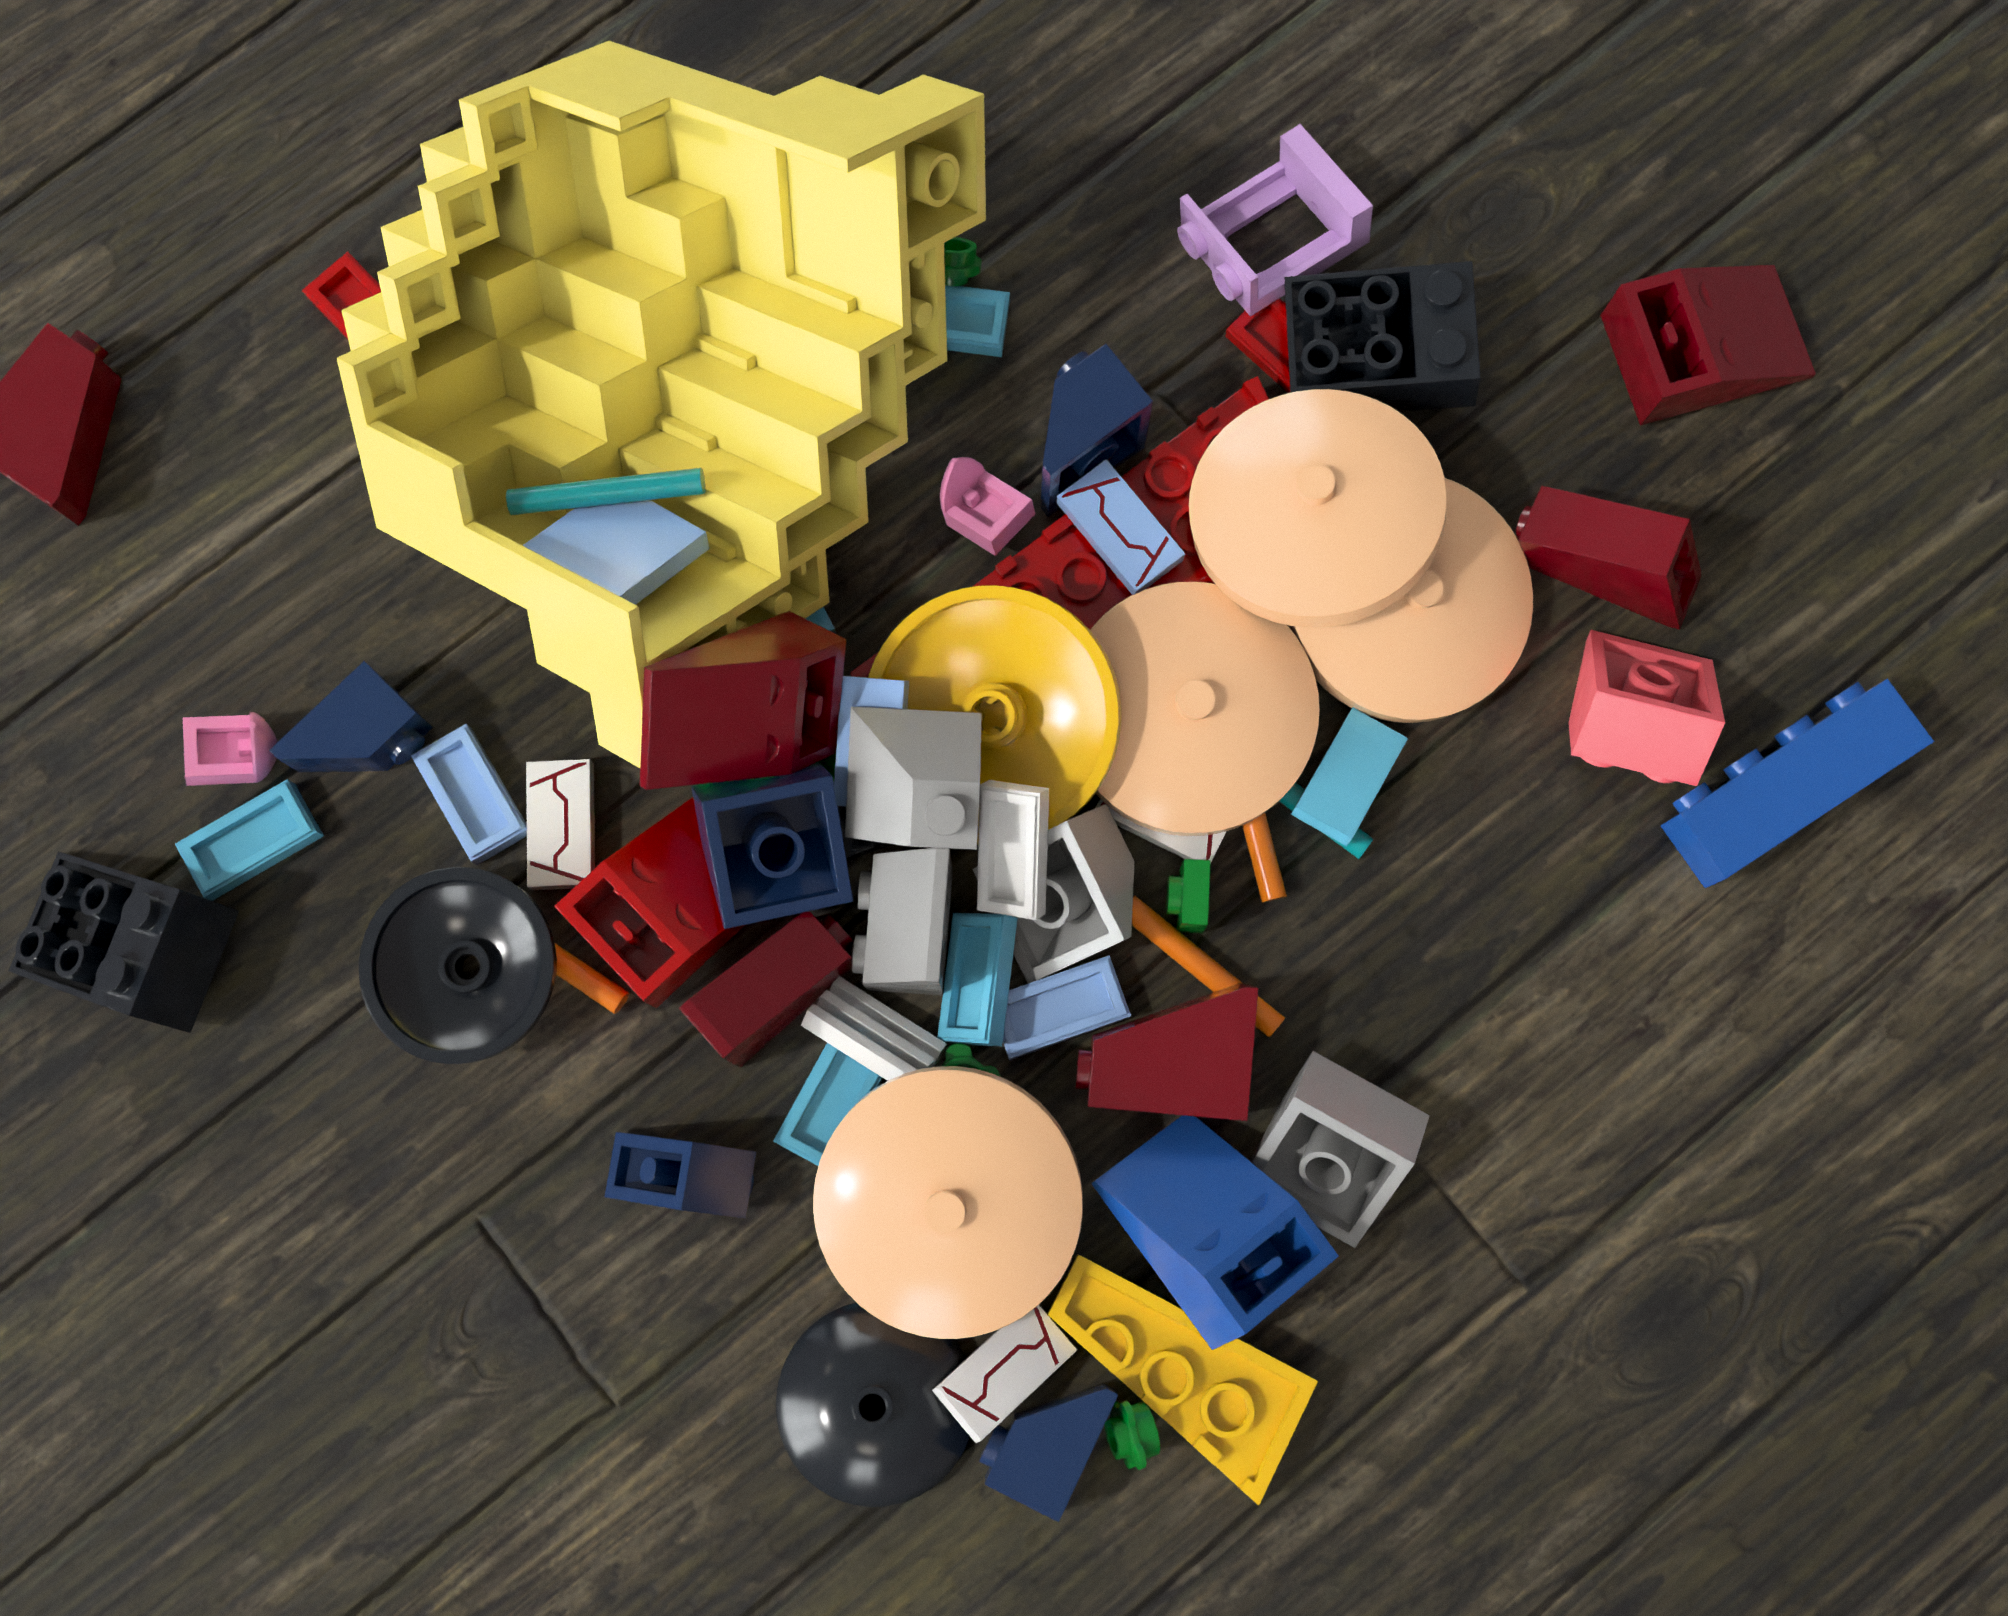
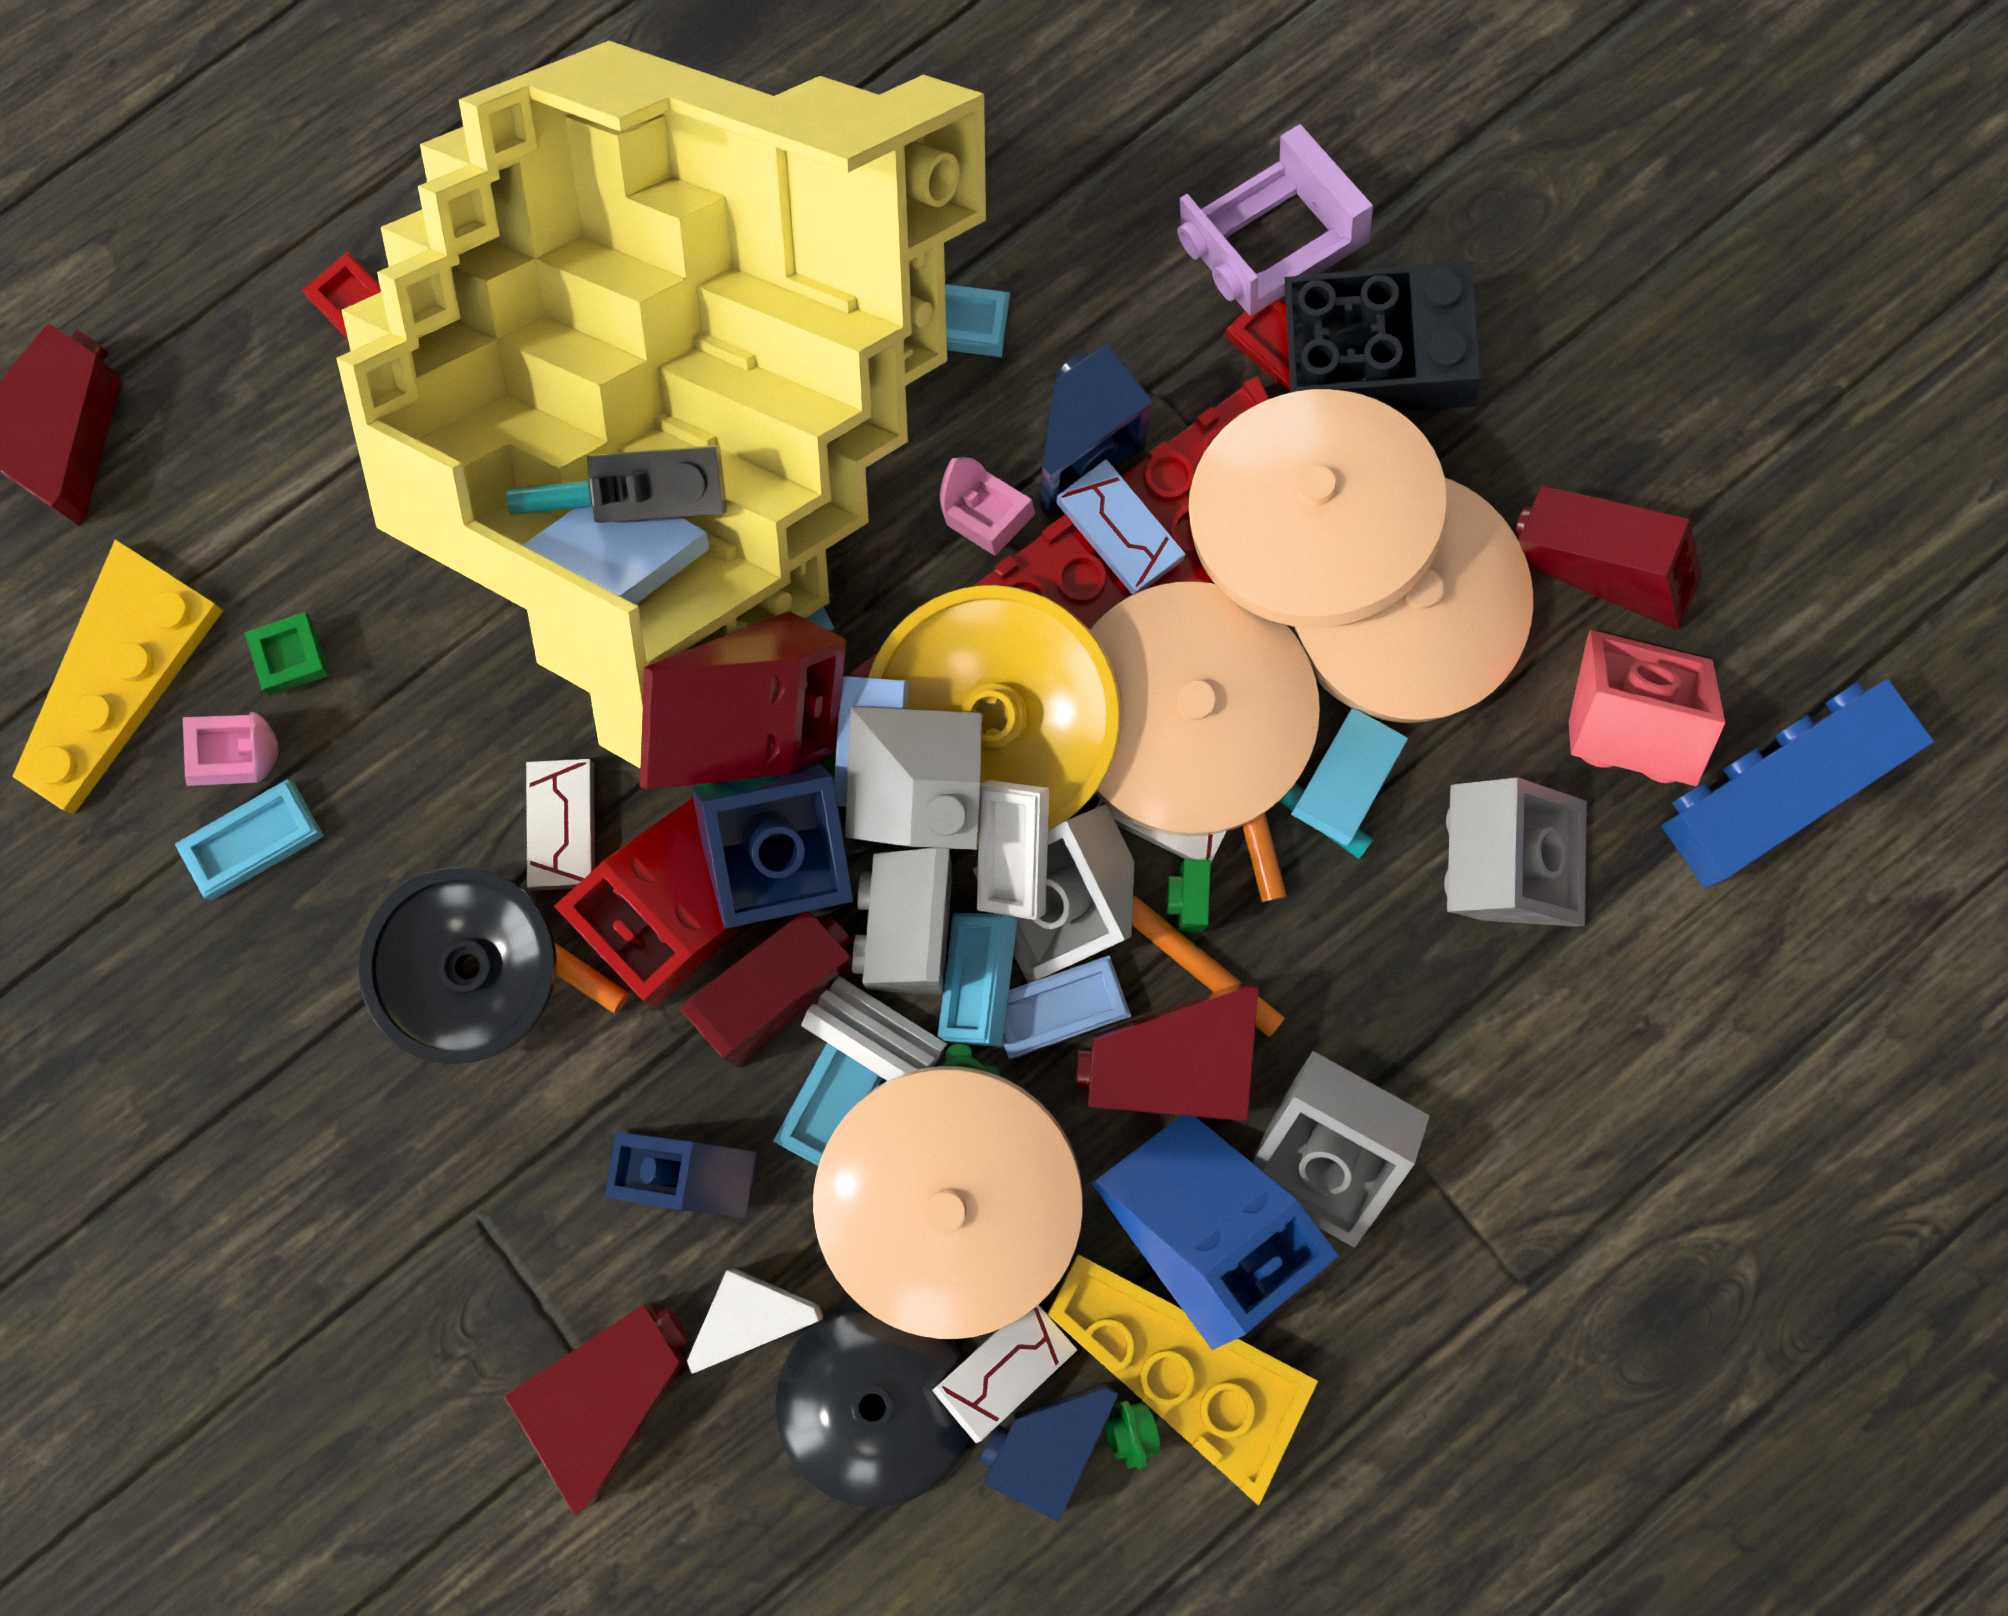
black slope [8,851,239,1033] -> none
dark blue slope [269,661,433,772] -> none
light blue tile [411,724,527,865] -> none
green plate [944,237,982,286] -> none
dark red slope [1600,265,1816,426] -> none
none -> yellow wing [12,540,224,815]
none -> green plate [245,612,330,696]
none -> dark red slope [504,1302,689,1516]
none -> black plate [586,445,727,523]
none -> white slope [687,1269,824,1374]
none -> light grey slope [1444,777,1587,926]

